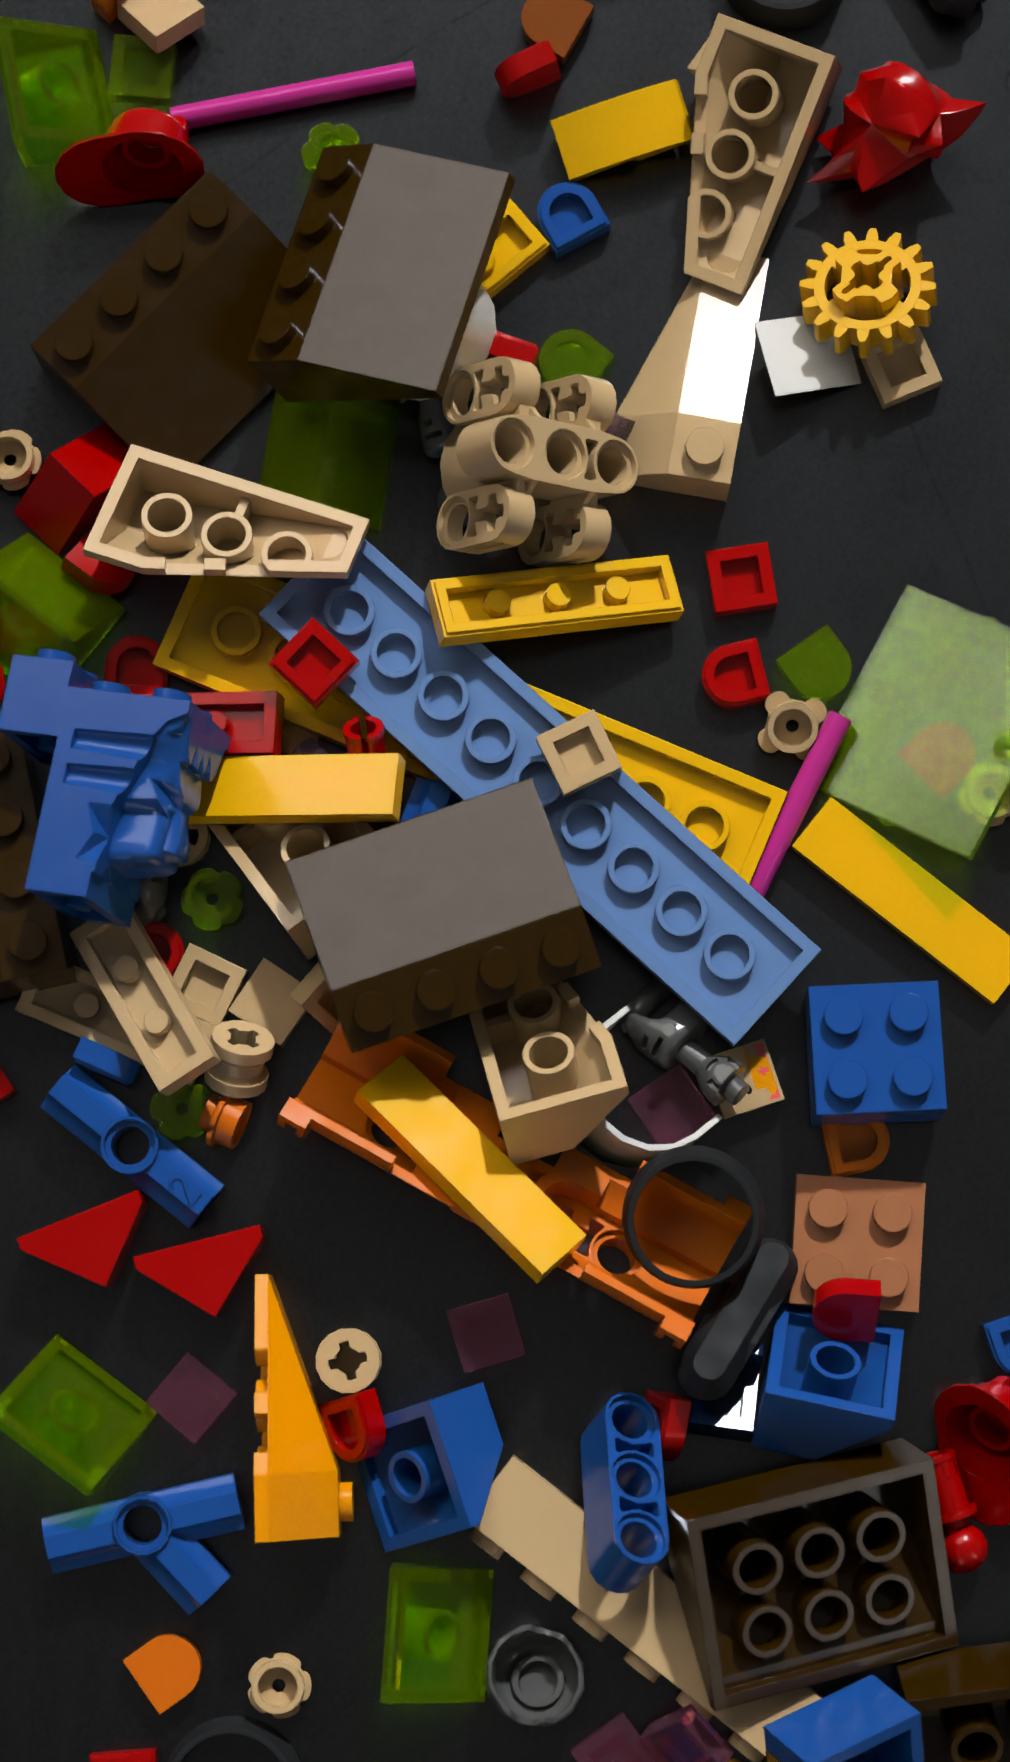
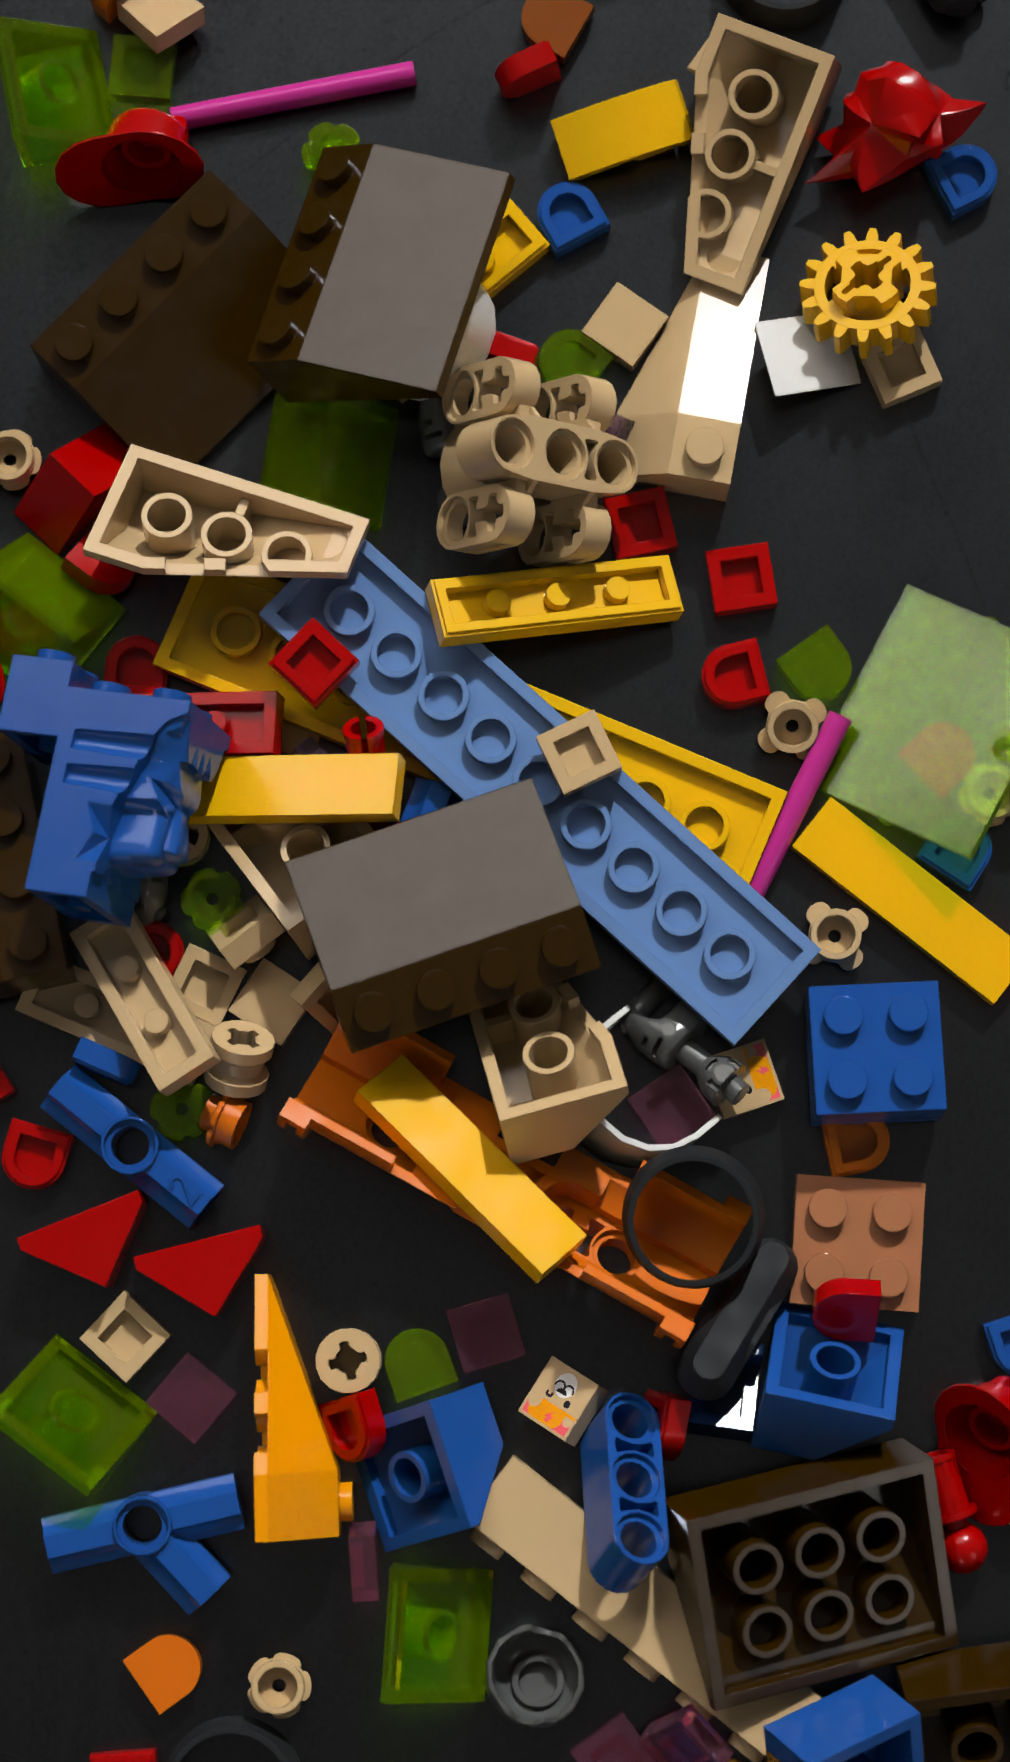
none -> red tile [2,1117,76,1190]
none -> tan tile [79,1291,173,1383]
none -> tan plate [206,894,285,970]
none -> clear pink tile [348,1521,381,1602]
none -> clear neon green tile [385,1328,459,1403]
none -> tan tile [518,1356,609,1447]
none -> tan tile [581,281,669,373]
none -> red tile [602,486,678,560]
none -> tan plate [806,902,869,971]
none -> tile [914,816,992,894]
none -> blue tile [922,144,997,221]

